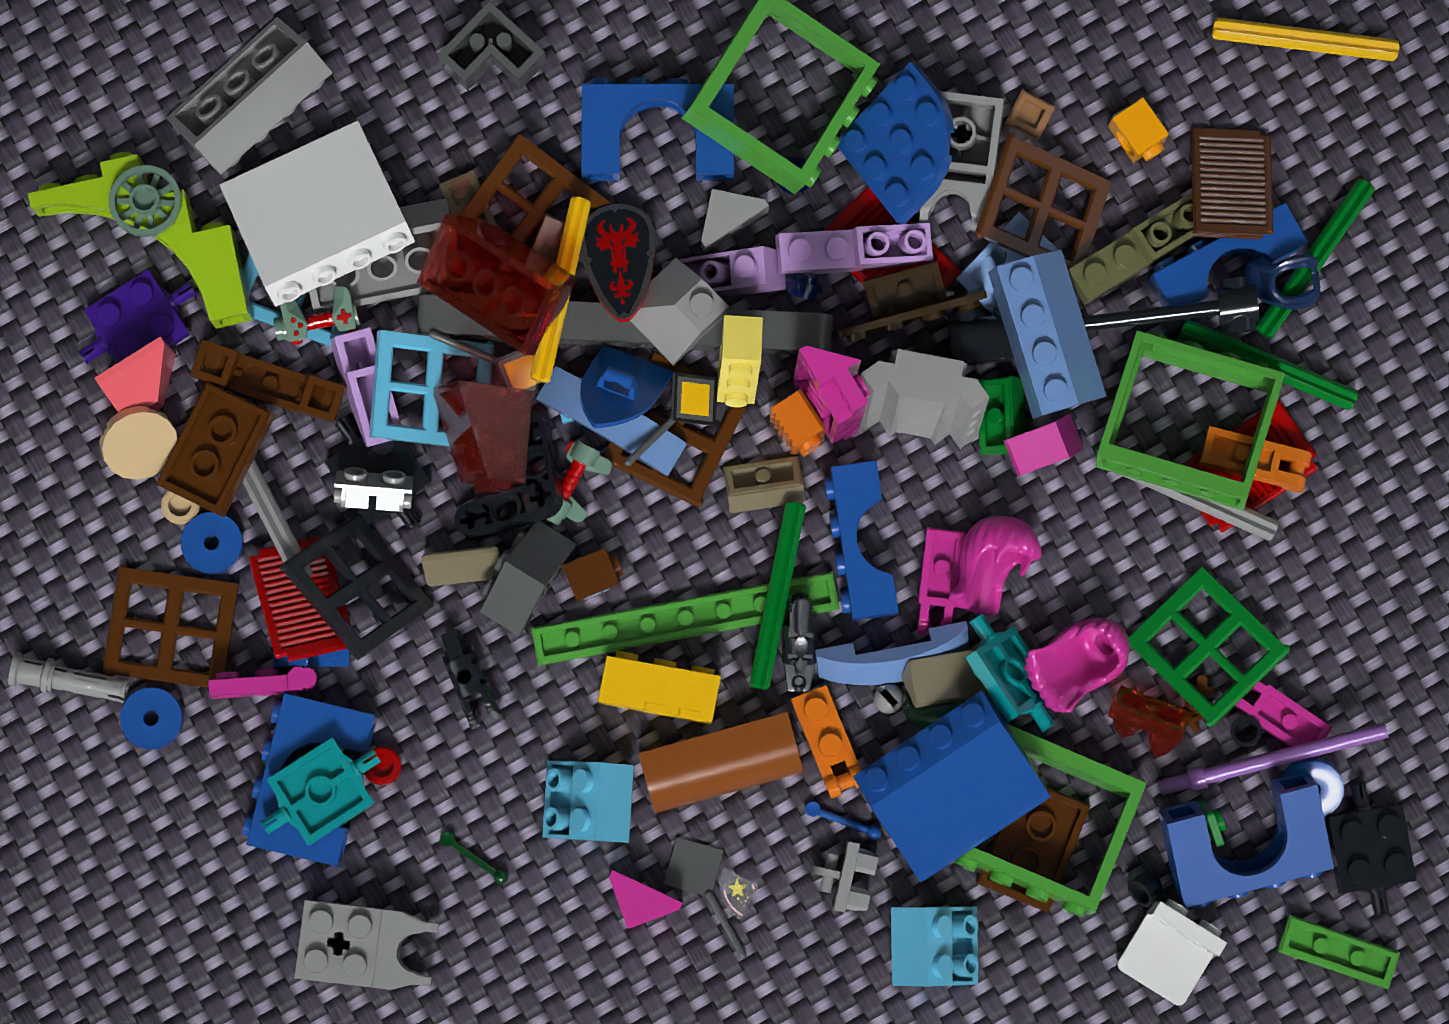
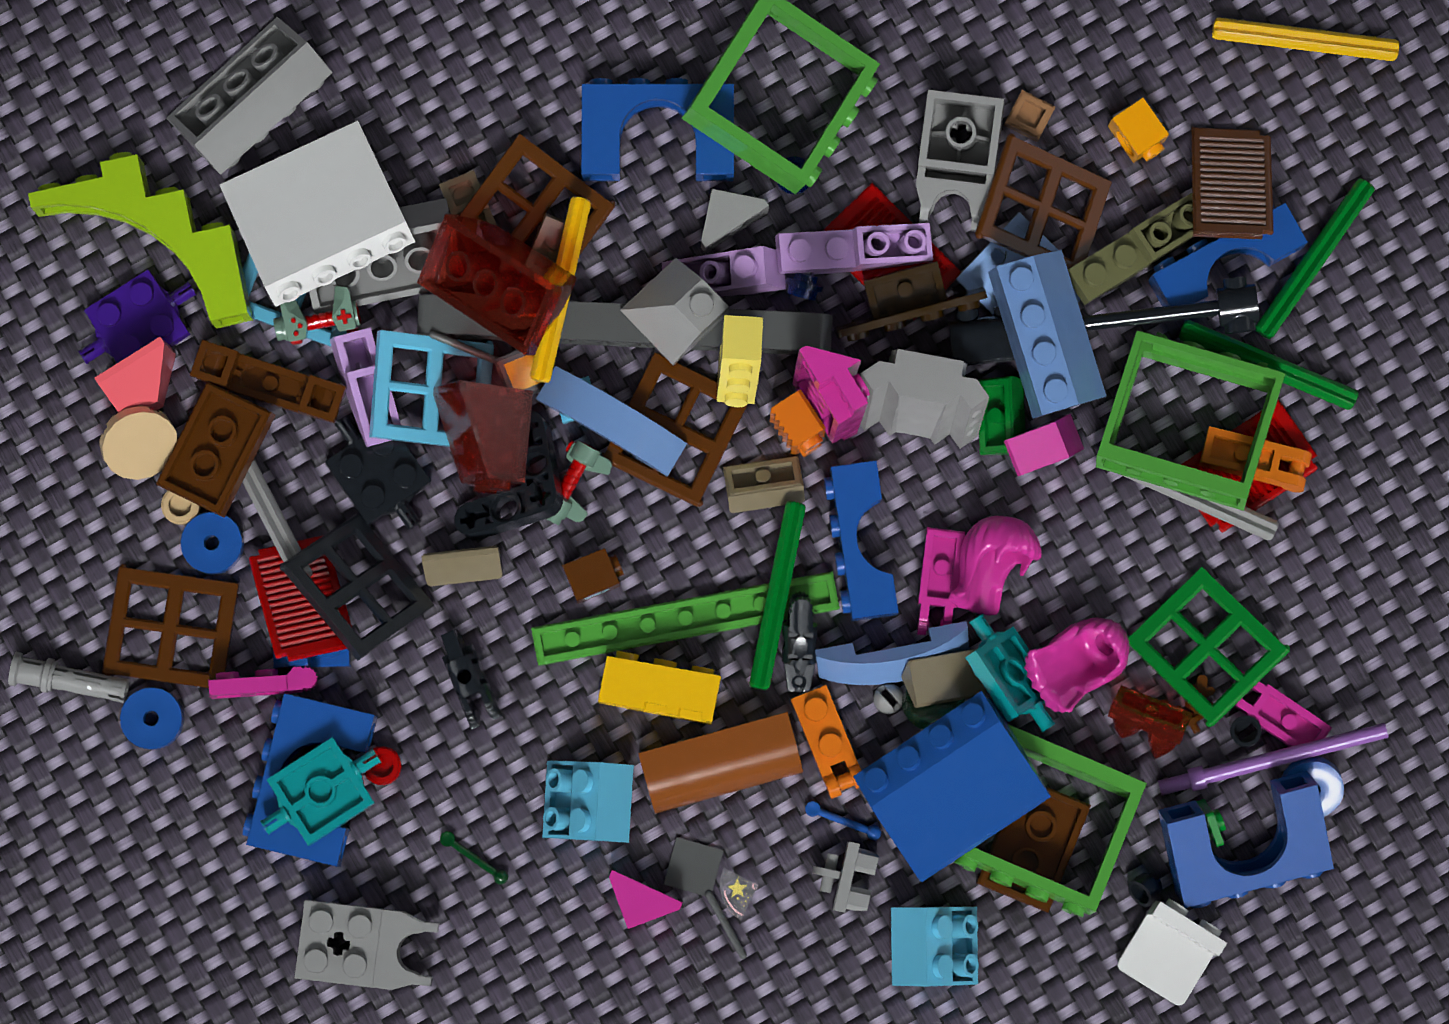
sand green wheel [109,165,182,237] -> none
light grey hinge [334,467,414,512] -> none
dark grey brick [437,1,547,91] -> none
dark grey brick [480,521,576,636] -> none
blue shield [580,345,674,428] -> none
shield [581,204,655,322] -> none
piece [625,372,717,466] -> none
blue plate [837,62,954,225] -> none
dark blue piece [1244,255,1321,310] -> none
bright green tile [1276,915,1400,989] -> none
black plate [1324,783,1417,916] -> none

